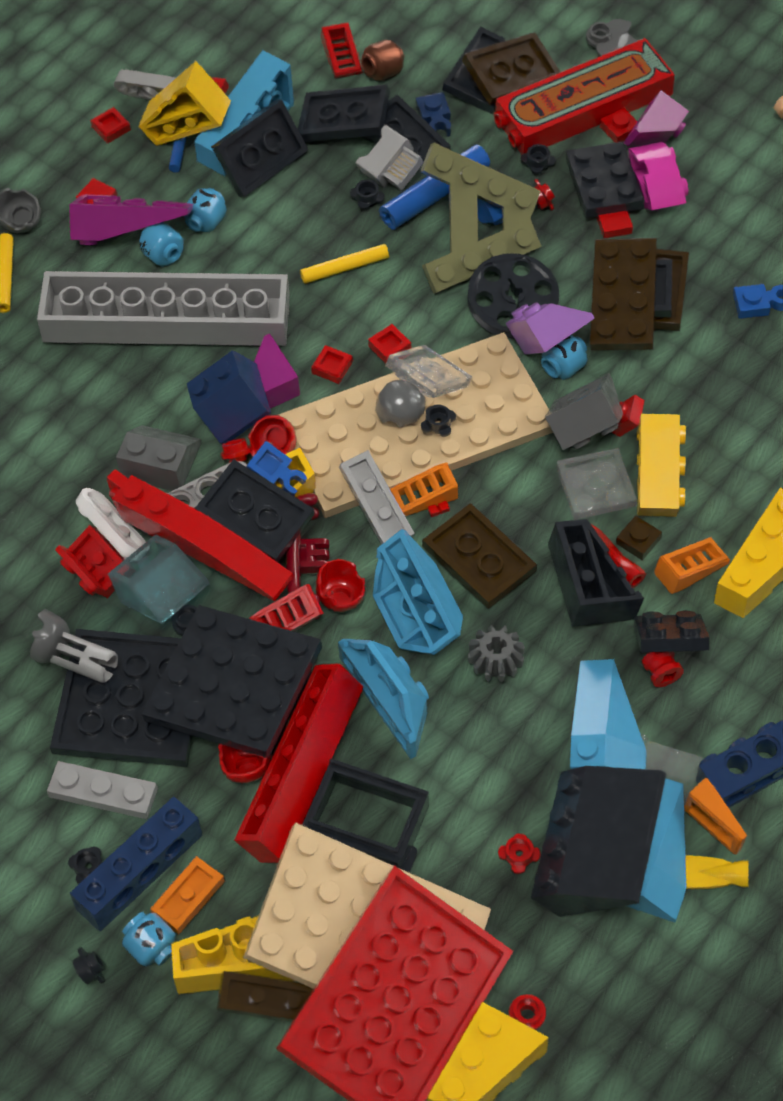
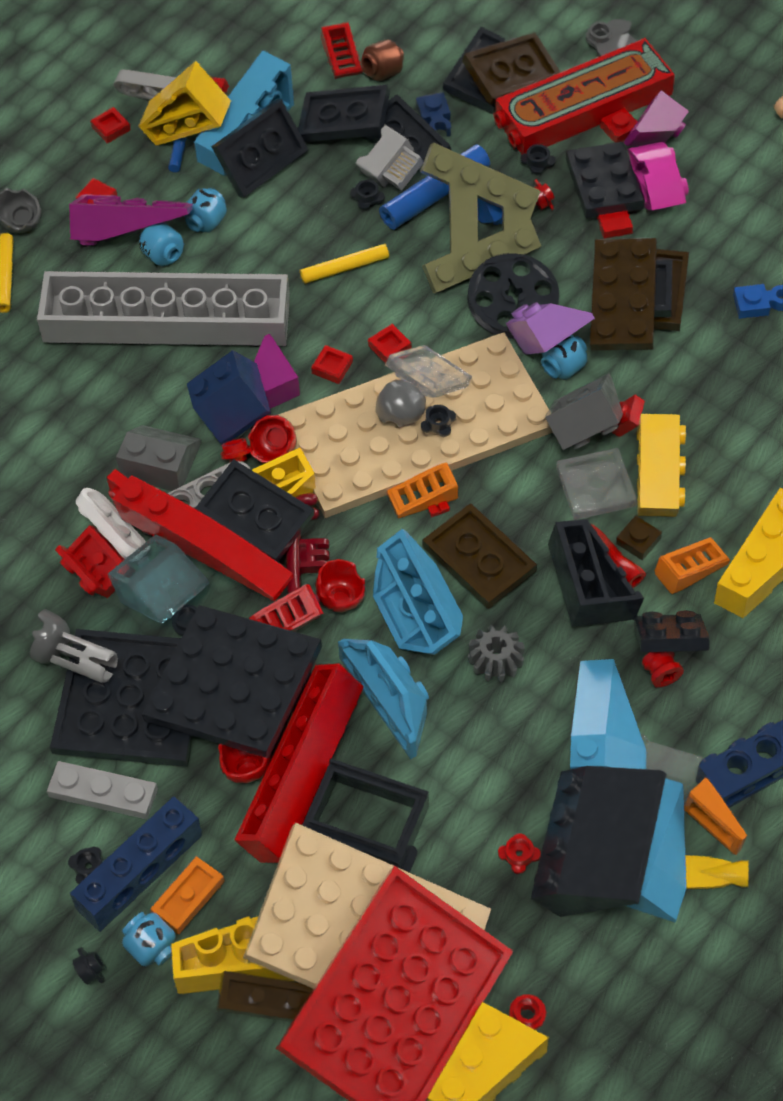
blue plate [246,441,307,496] -> none
light grey plate [339,450,415,545] -> none

